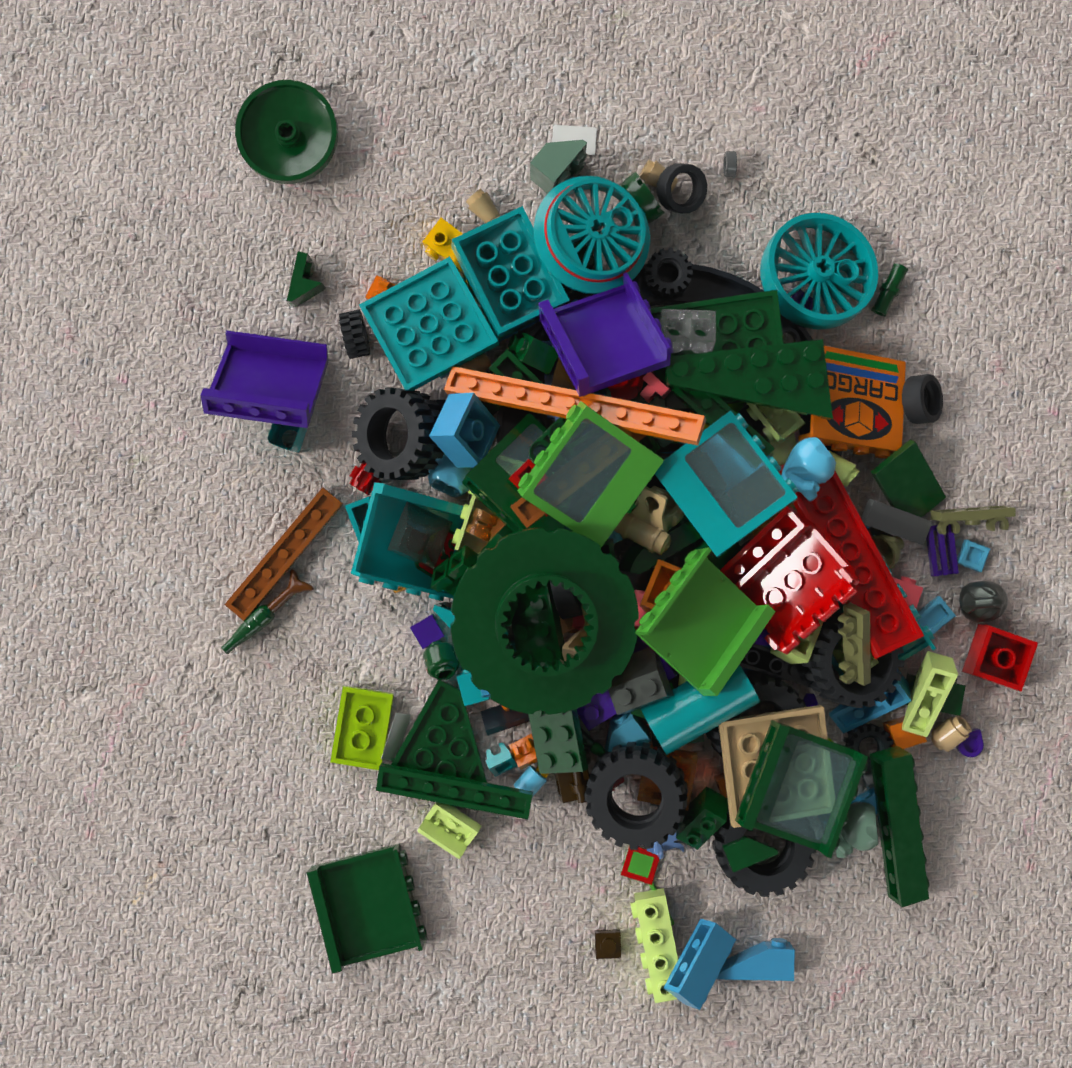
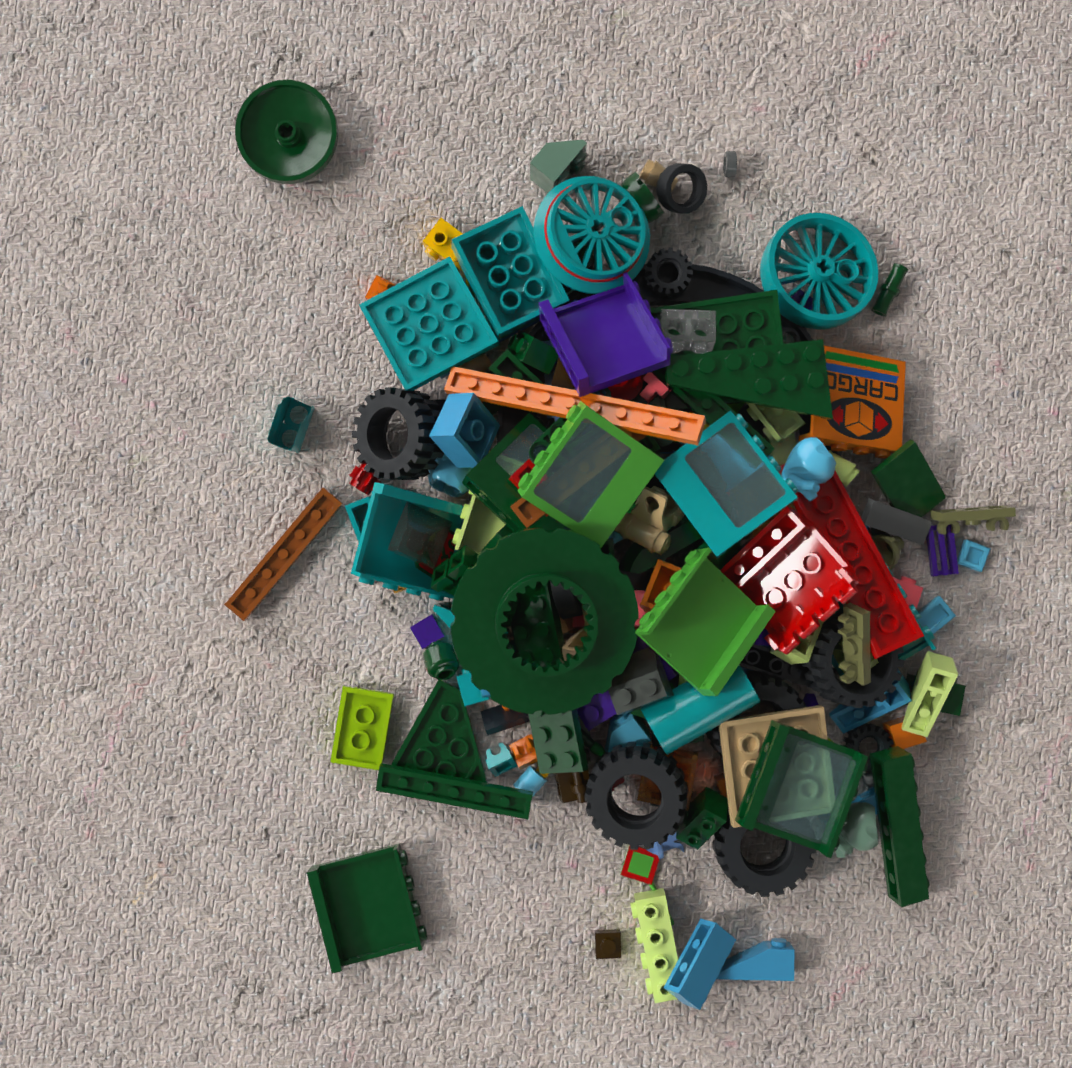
dark purple panel [200,330,328,428] -> none
dark green piece [221,569,314,654] -> none
dark green slope [286,251,326,307] -> none
black tyre [339,309,370,359] -> none
white sticker [381,713,411,760] -> none
yellowish green bracket [417,802,482,859] -> none
clear orange wheel [465,508,499,542] -> none
tan cone [466,188,500,223] -> none
white sticker [552,125,597,155] -> none
dark green tile [722,836,779,873] -> none
black tyre [902,374,943,424] -> none
tan brick [931,716,972,752] -> none
dark purple tile [956,728,984,757] -> none
pearl dark grey piece [959,581,1008,622] -> none
red brick [962,624,1038,692] -> none

